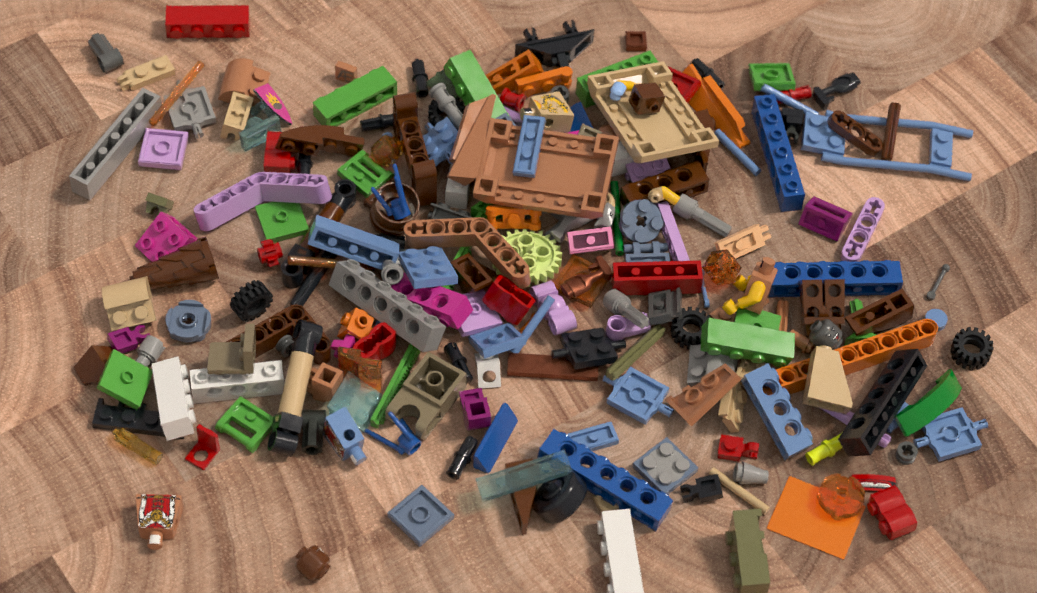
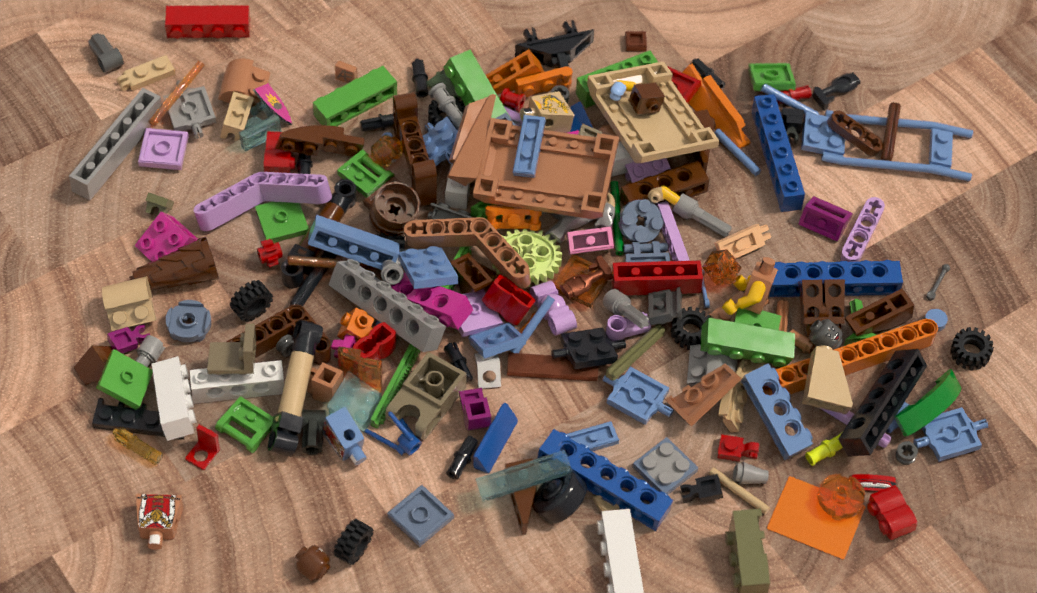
blue plant [371,164,411,220] -> none
none -> black tyre [333,518,374,565]

